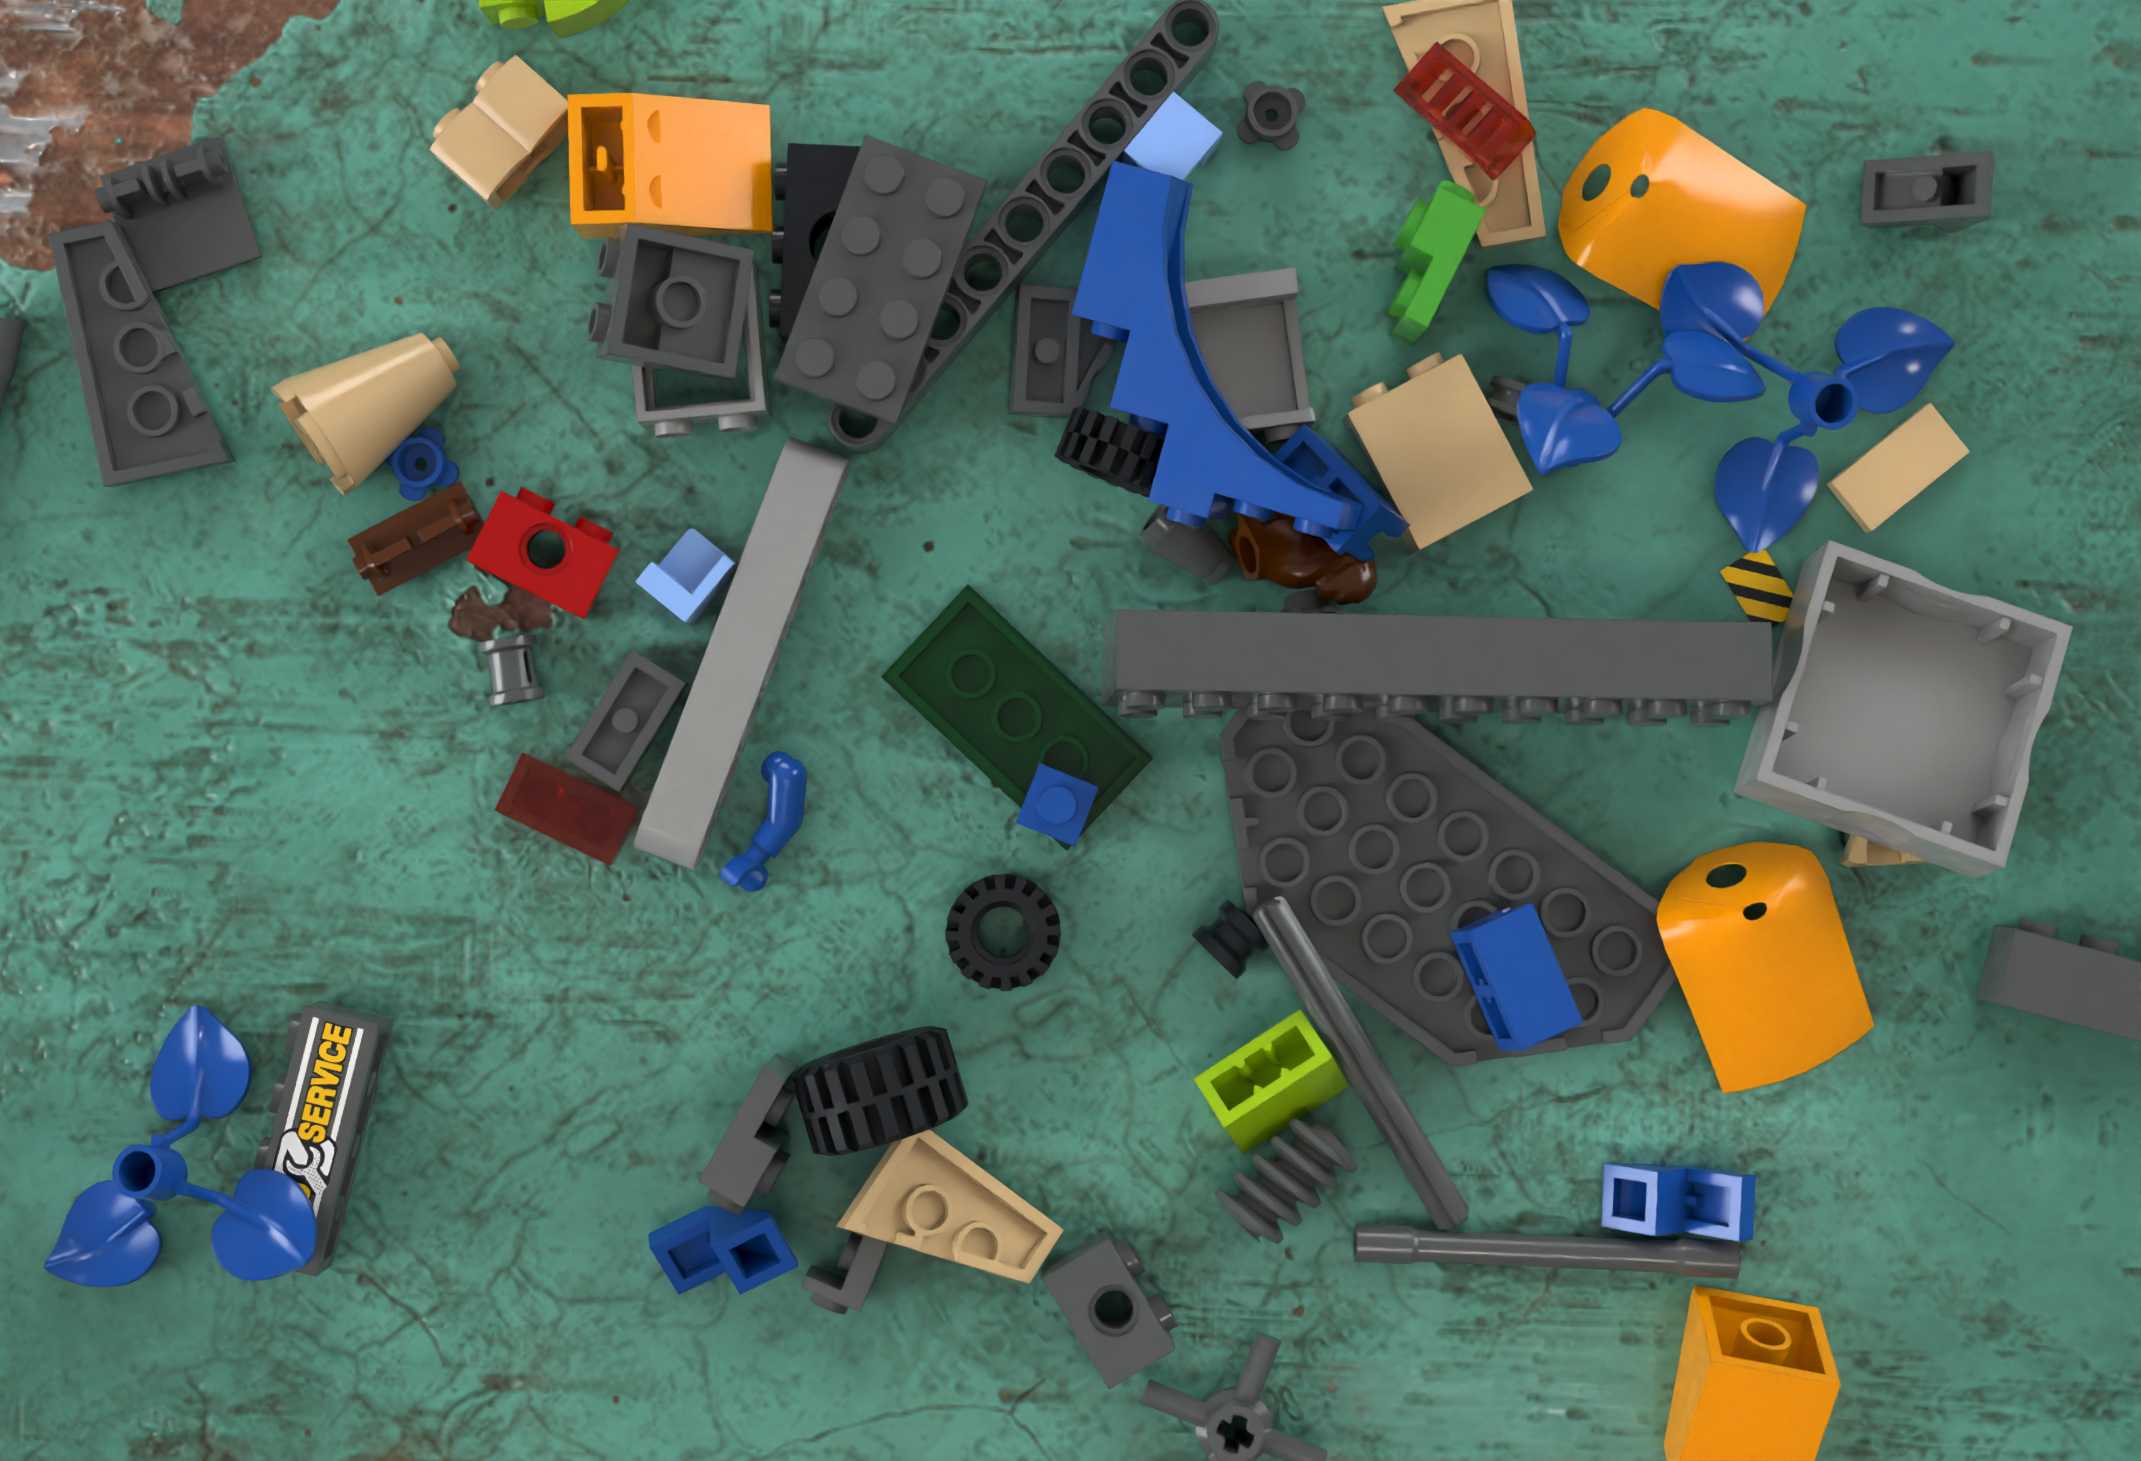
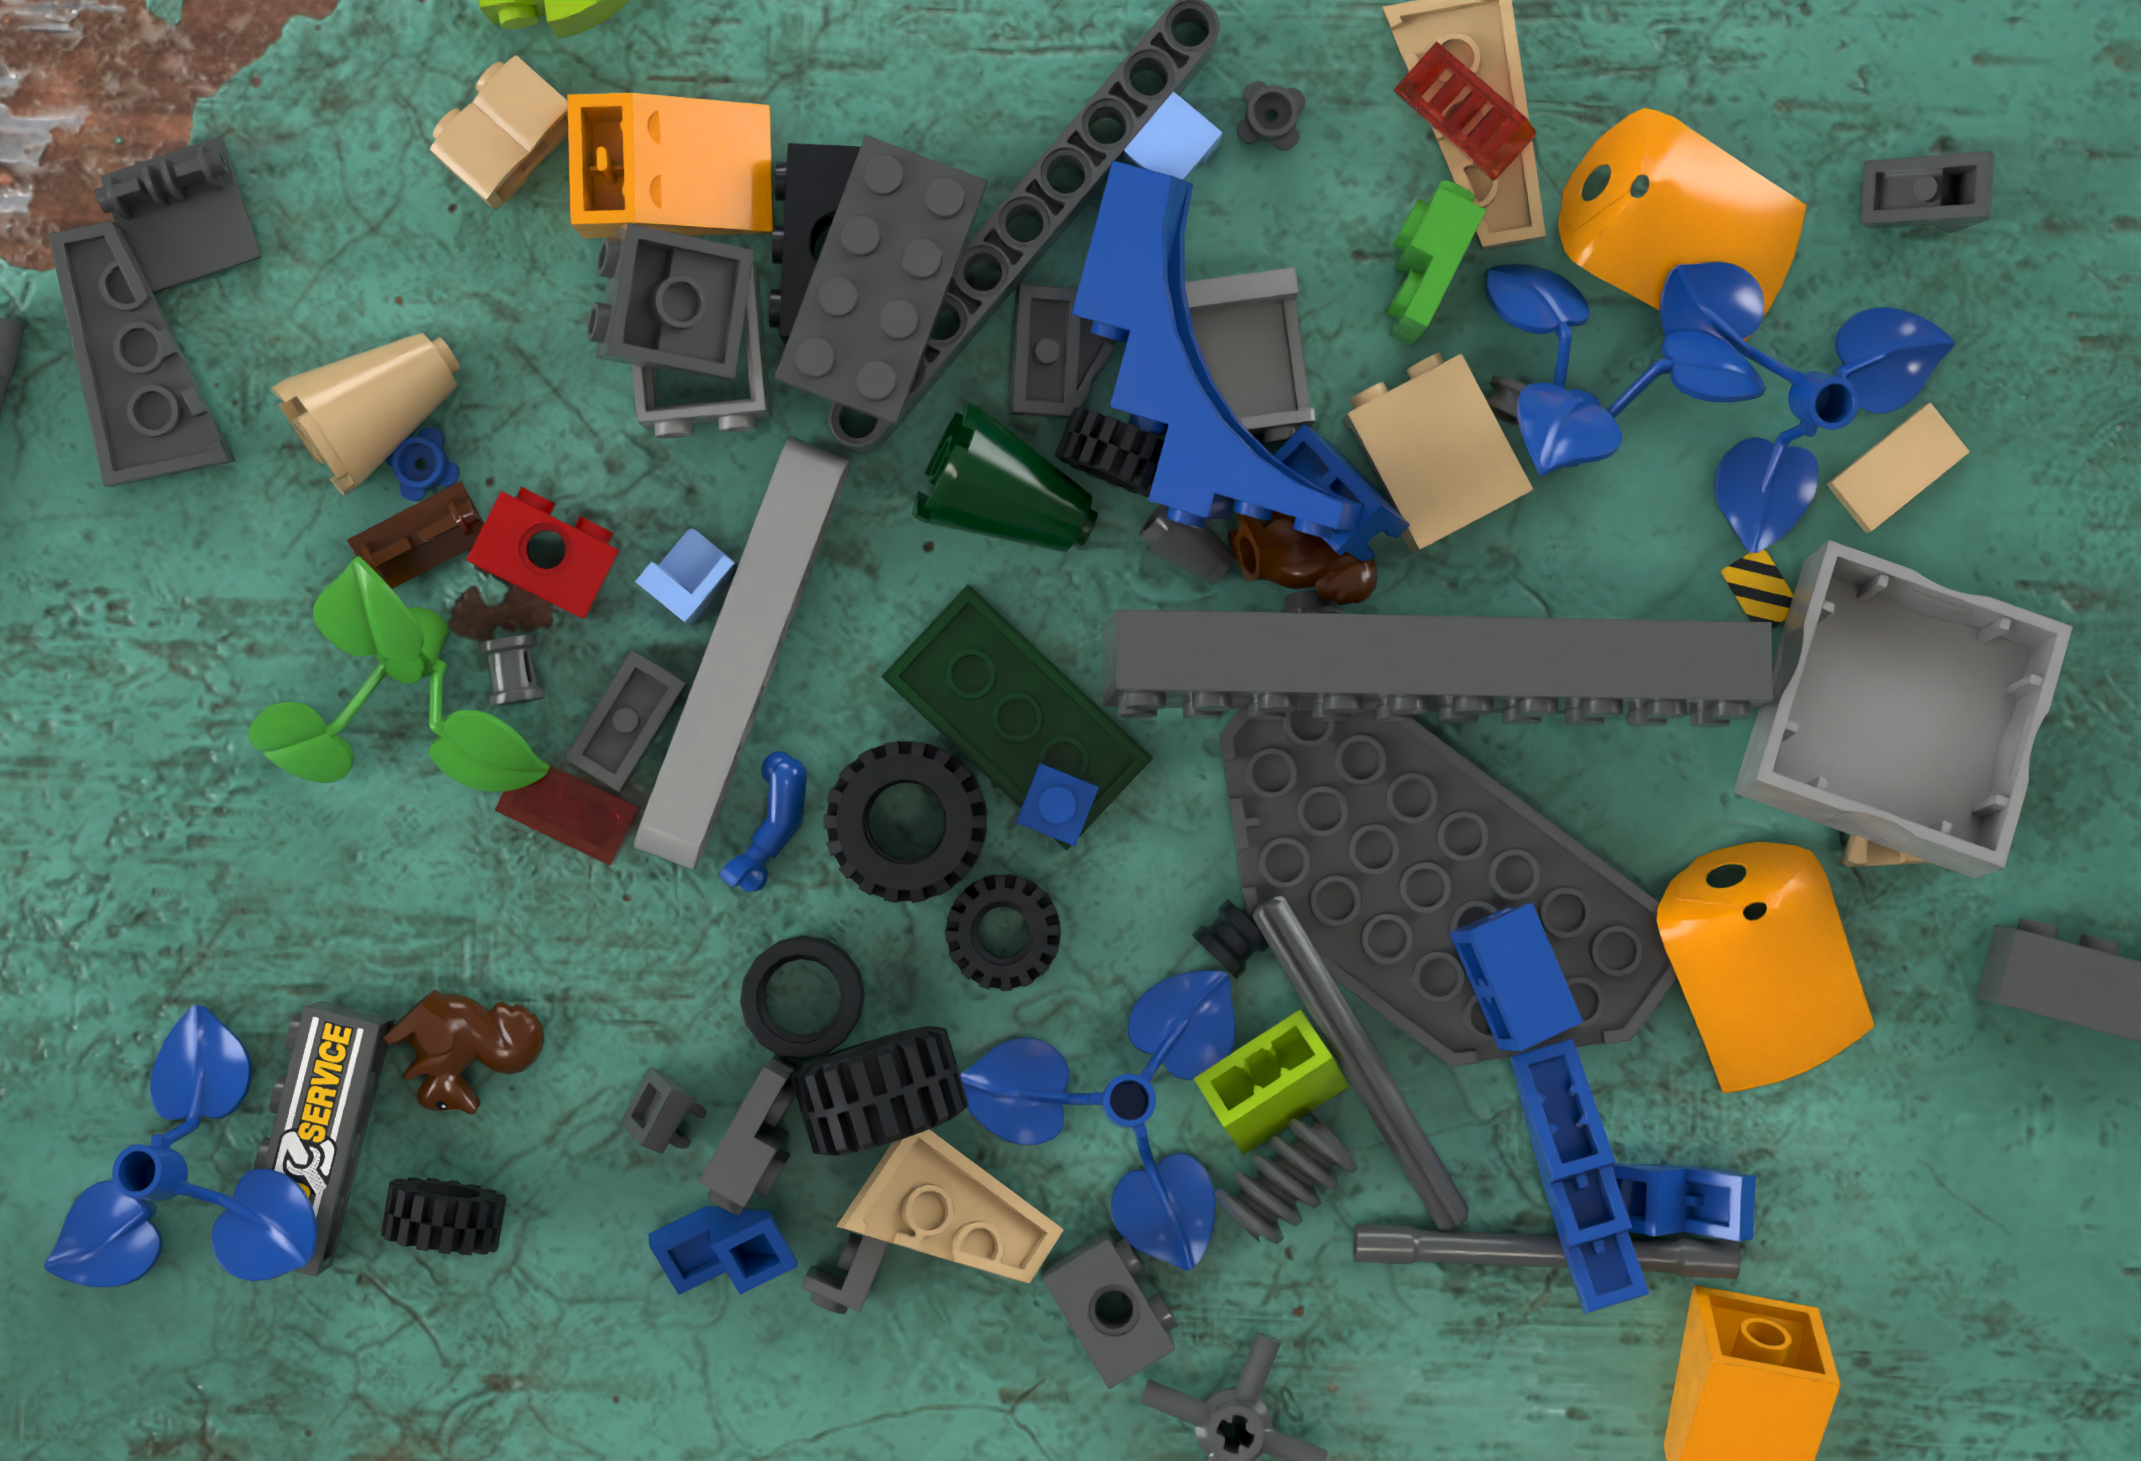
none -> bright green plant [248,556,550,792]
none -> black tyre [381,1177,507,1255]
none -> reddish brown animal [382,989,544,1114]
none -> dark grey tile [621,1067,707,1154]
none -> black tyre [740,935,865,1060]
none -> black tyre [824,741,988,903]
none -> dark green cone [912,400,1098,553]
none -> blue plant [960,970,1236,1270]
none -> blue slope [1510,1038,1650,1314]

